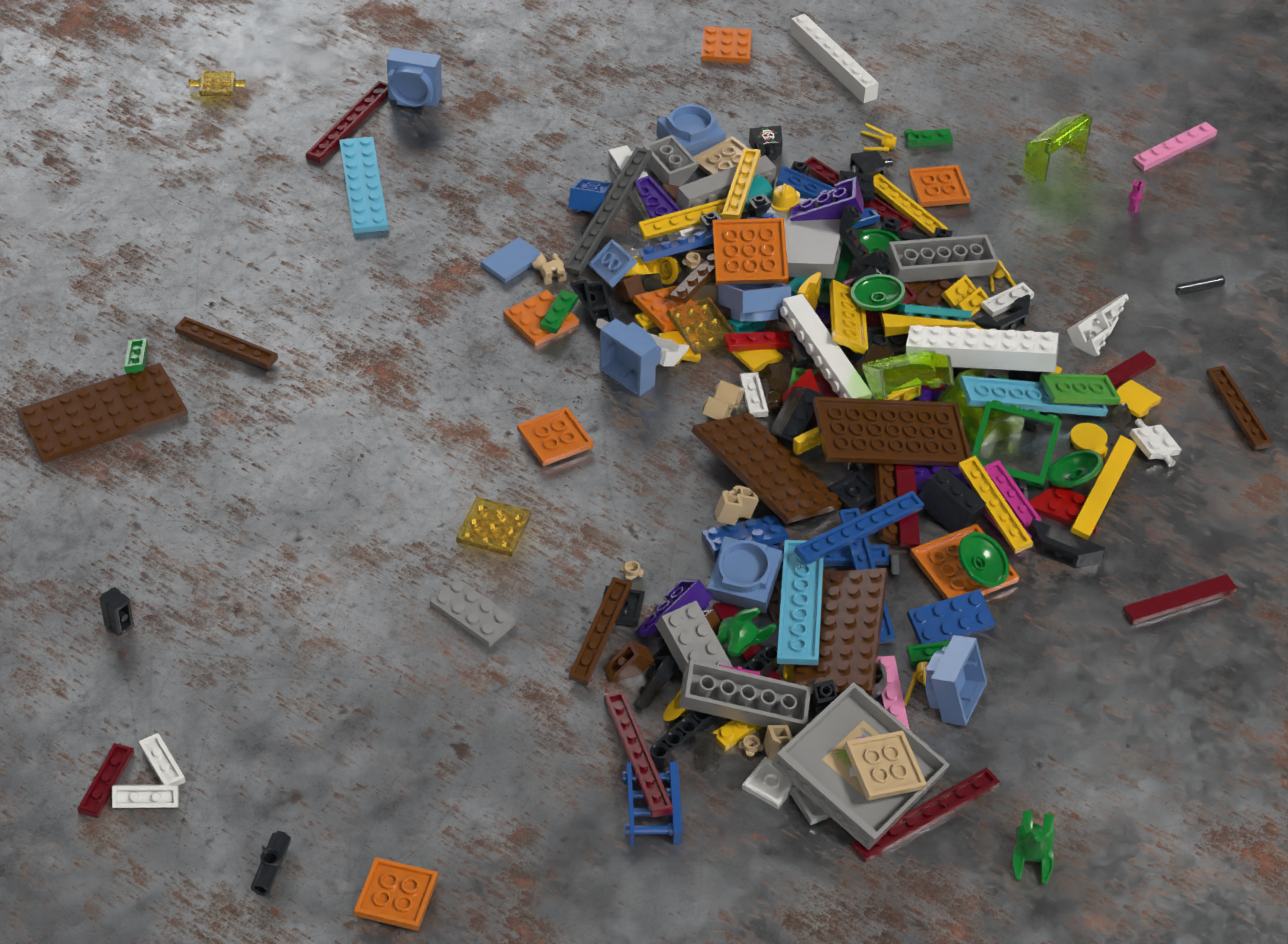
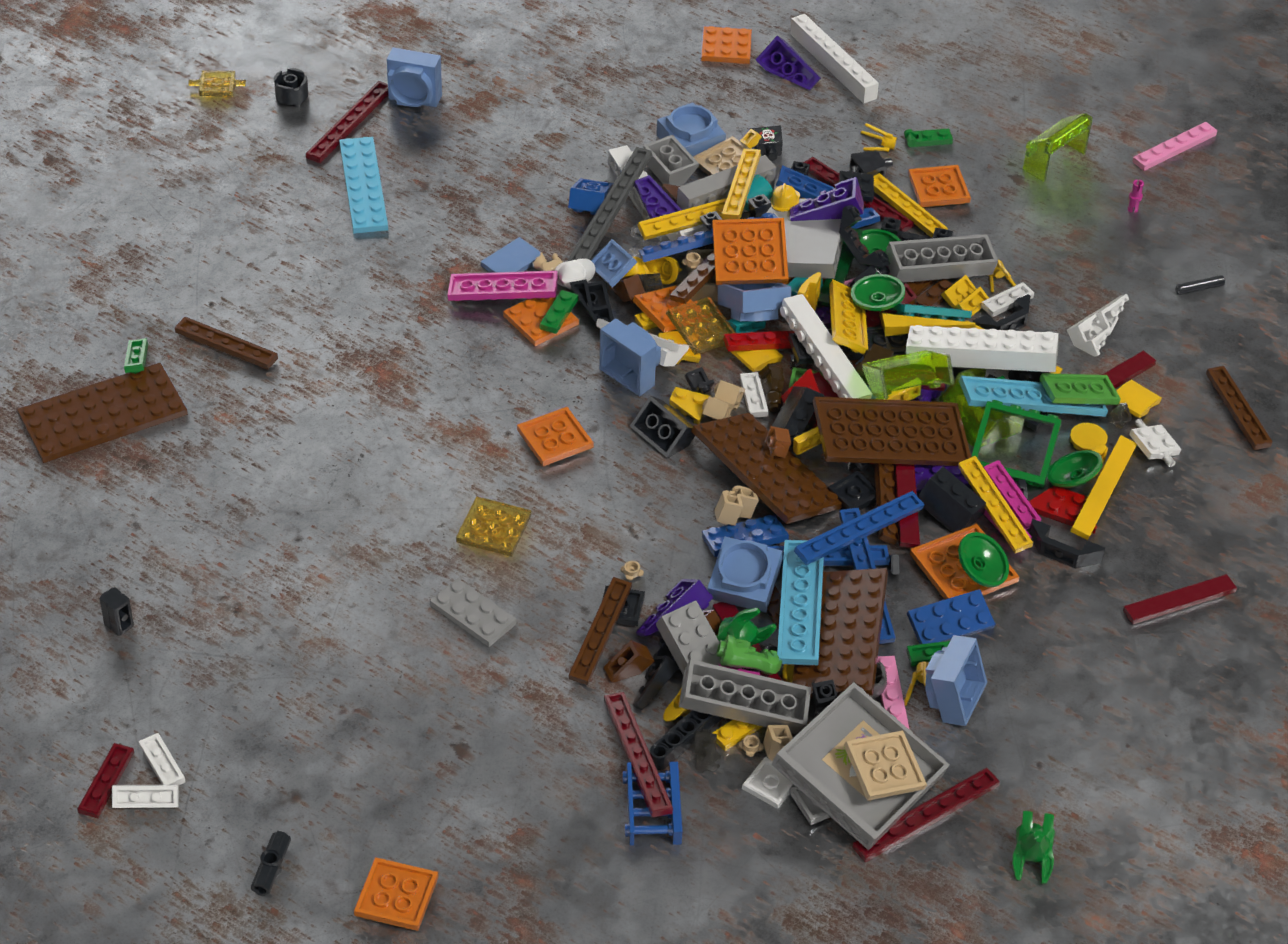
none -> black brick [274,68,309,107]
none -> dark pink plate [447,271,558,301]
none -> white piece [554,259,596,289]
none -> black slope [630,396,695,458]
none -> yellow wing [669,387,711,425]
none -> black bracket [685,367,715,394]
none -> bright green animal [716,635,782,675]
none -> yellow plate [740,129,762,149]
none -> dark purple wedge [756,36,821,90]
none -> dark orange brick [765,426,791,458]

